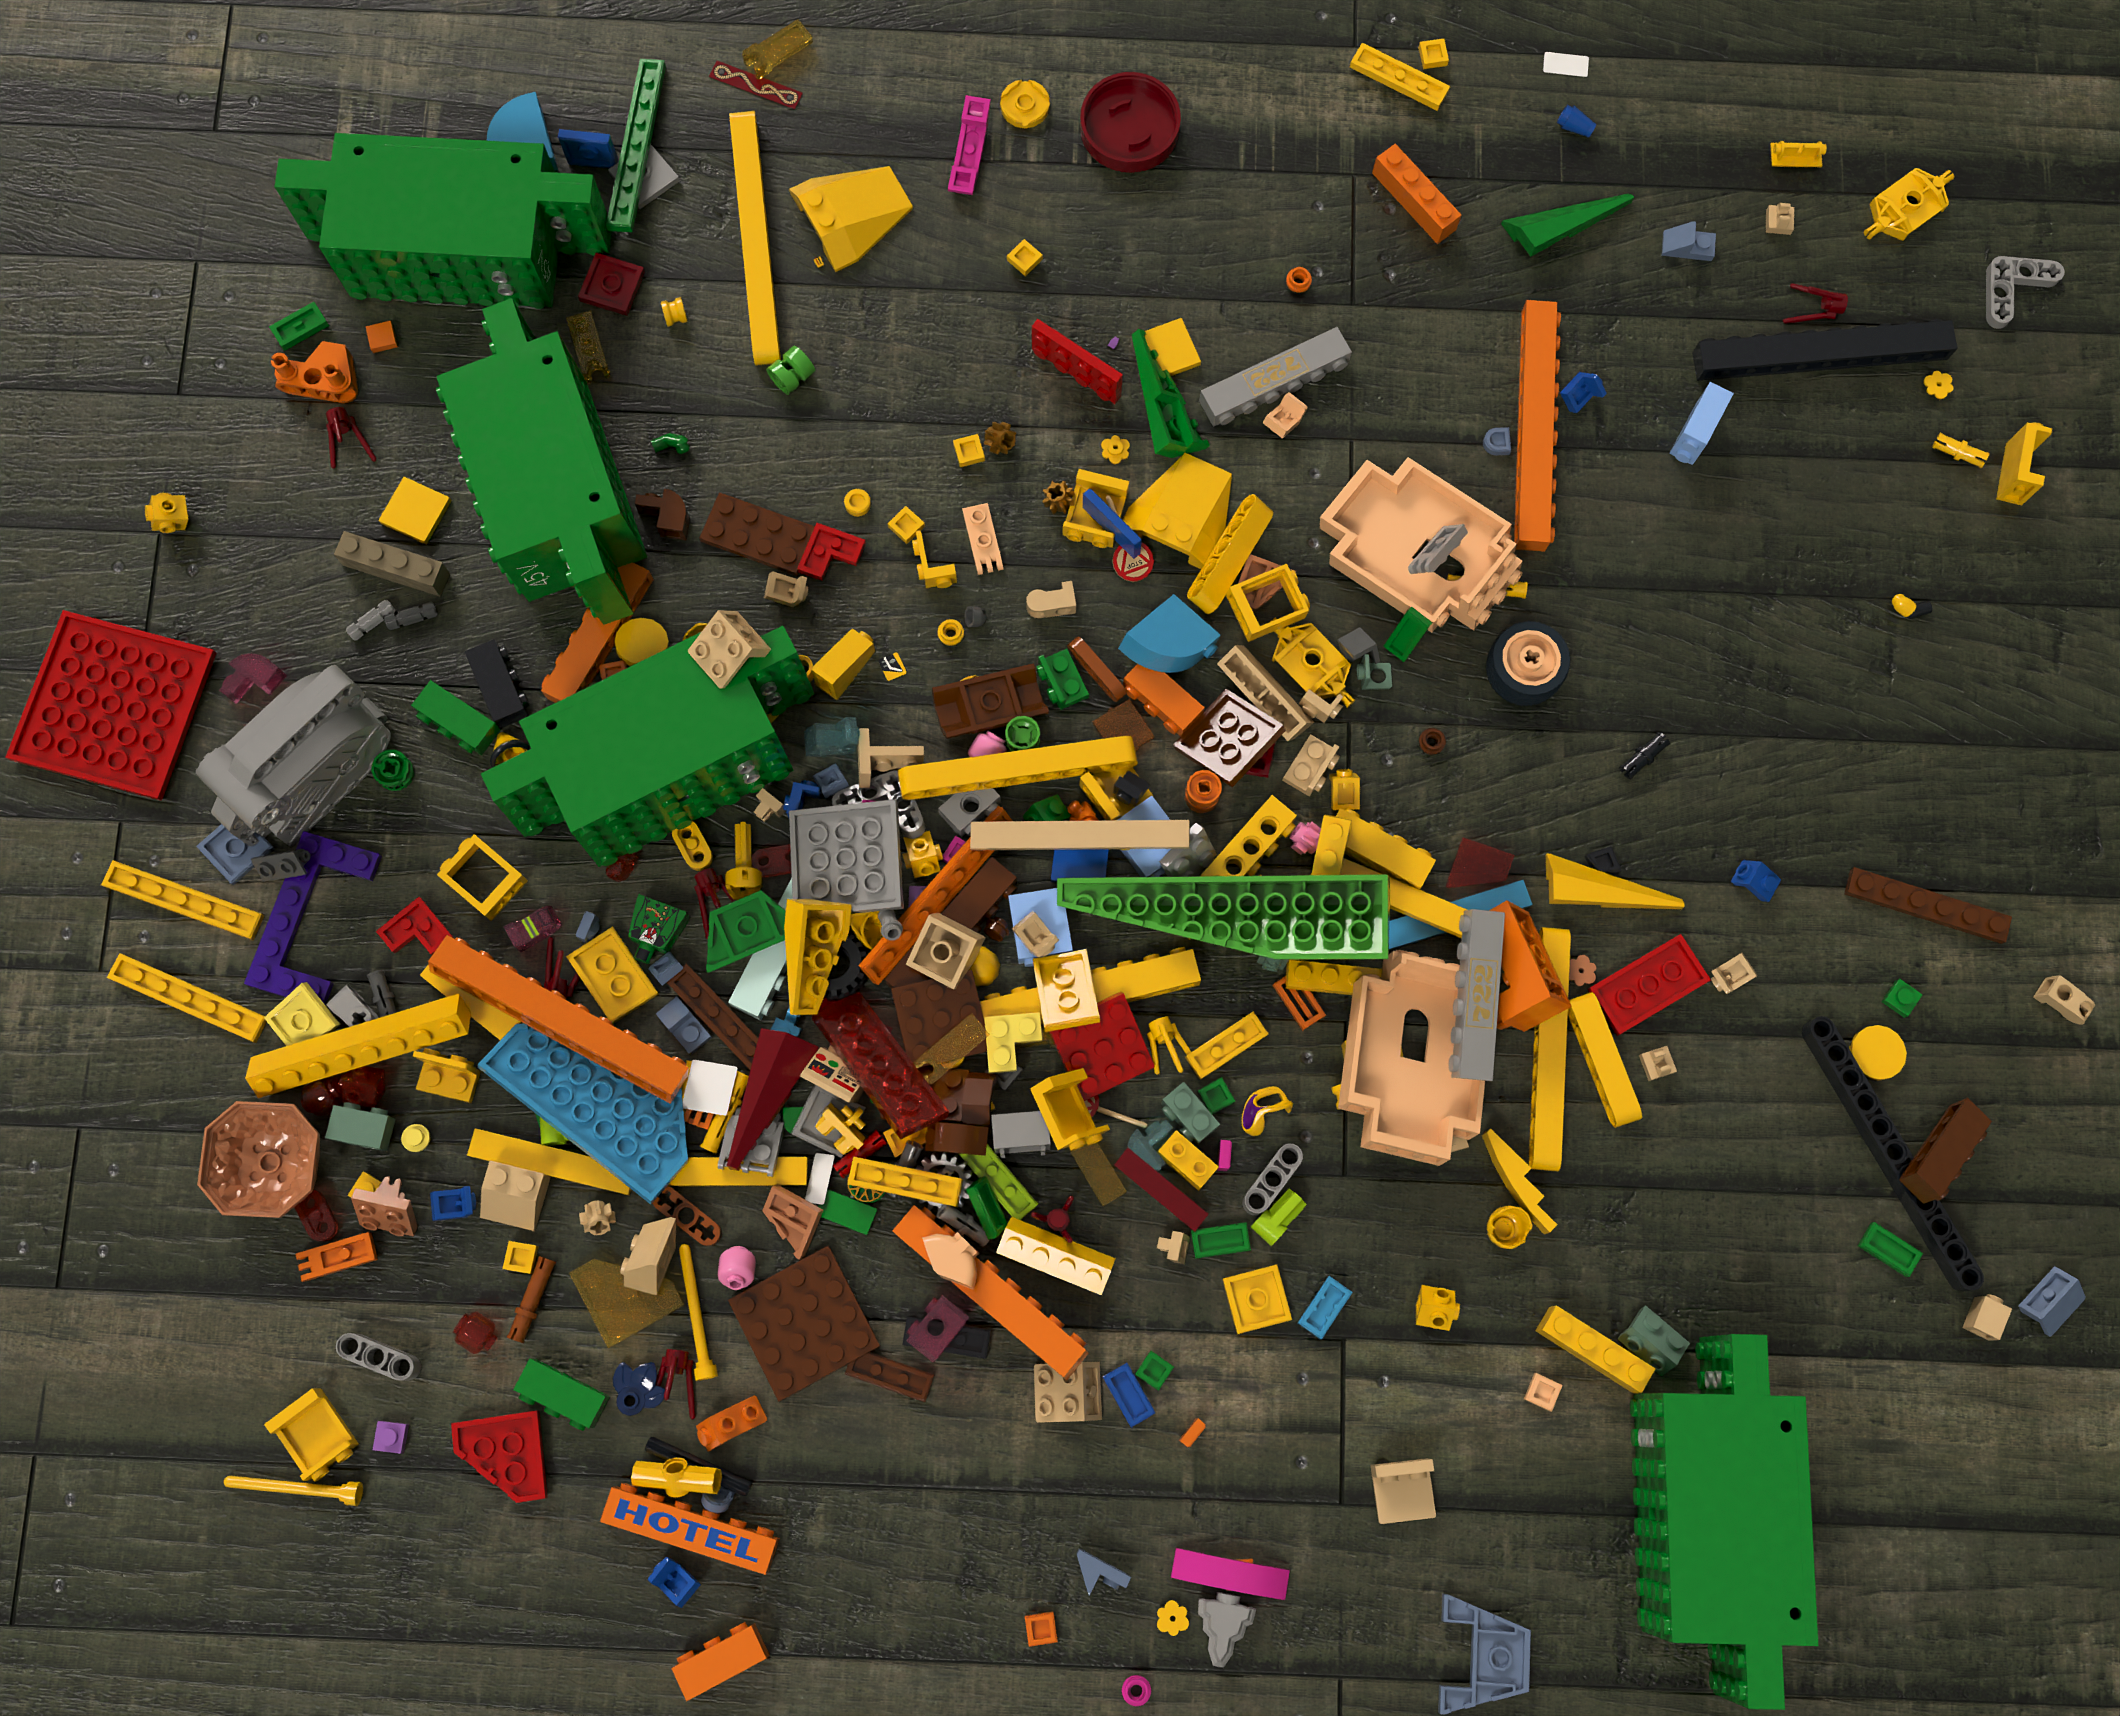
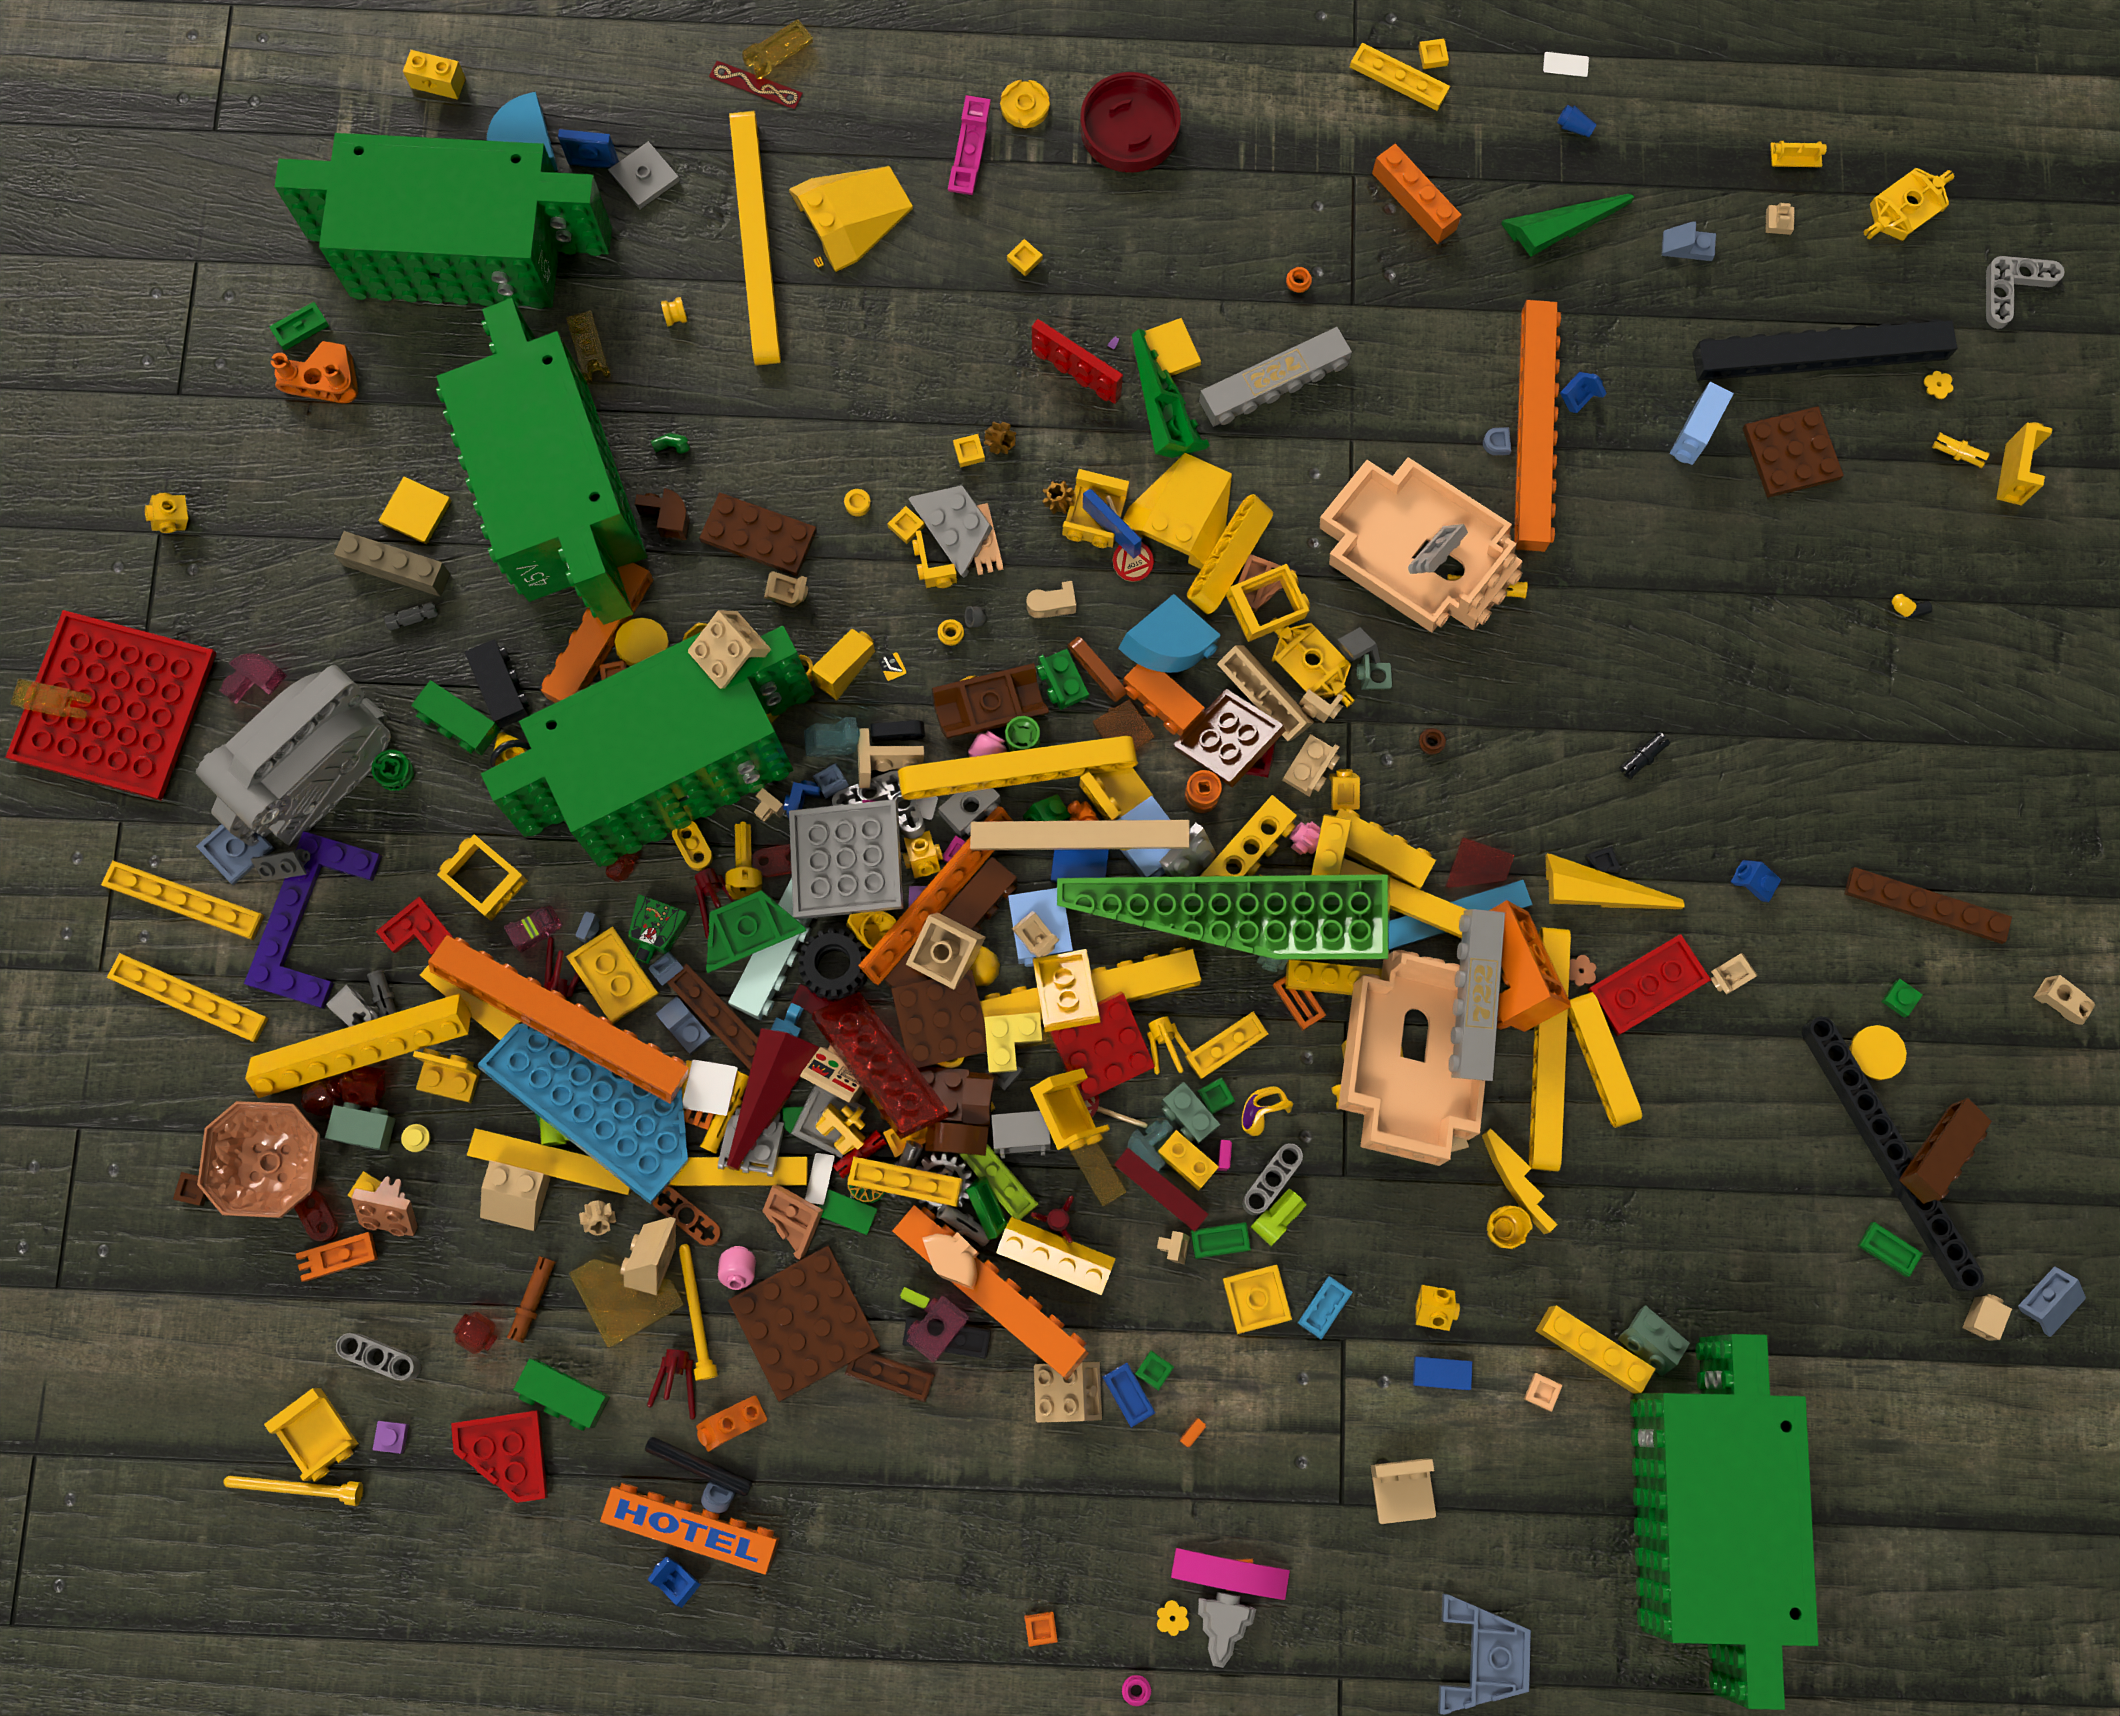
light yellow plate [264,982,340,1046] -> none
dark red plant [326,407,377,469] -> none
light grey axle [346,600,395,640] -> none
orange tile [366,320,398,353] -> none
blue bracket [430,1186,476,1221] -> none
yellow plate [503,1241,539,1274] -> none
dark red plate [578,253,645,316] -> none
green tile [606,59,666,232] -> none
dark blue plate [613,1362,665,1416] -> none
yellow piece [631,1458,722,1497] -> none
orange brick [671,1622,770,1702] -> none
bright green wheel [766,346,815,395] -> none
yellow wedge [784,899,852,1015] -> none
red plate [797,523,866,581] -> none
light grey pin [878,910,903,940] -> none
clear yellow plate [913,1013,990,1084] -> none
reddish brown plate [984,917,1010,942] -> none
sand blue slope [1076,1548,1131,1596] -> none
yellow plant [1101,435,1130,464] -> none
black bracket [1113,771,1149,807] -> none
light nougat bracket [1263,392,1308,439] -> none
green tile [1383,607,1433,662] -> none
wheel [1486,621,1570,706] -> none
tan tile [1639,1046,1677,1081] -> none
dark red plant [1783,283,1848,324] -> none
none -> clear yellow hinge [10,679,91,719]
none -> reddish brown plate [173,1172,207,1207]
none -> yellow brick [403,50,466,100]
none -> black piece [871,720,925,743]
none -> lime tile [900,1287,931,1310]
none -> light grey wing [909,486,992,578]
none -> white sticker [915,796,938,820]
none -> blue tile [1413,1357,1472,1390]
none -> reddish brown plate [1742,406,1844,498]

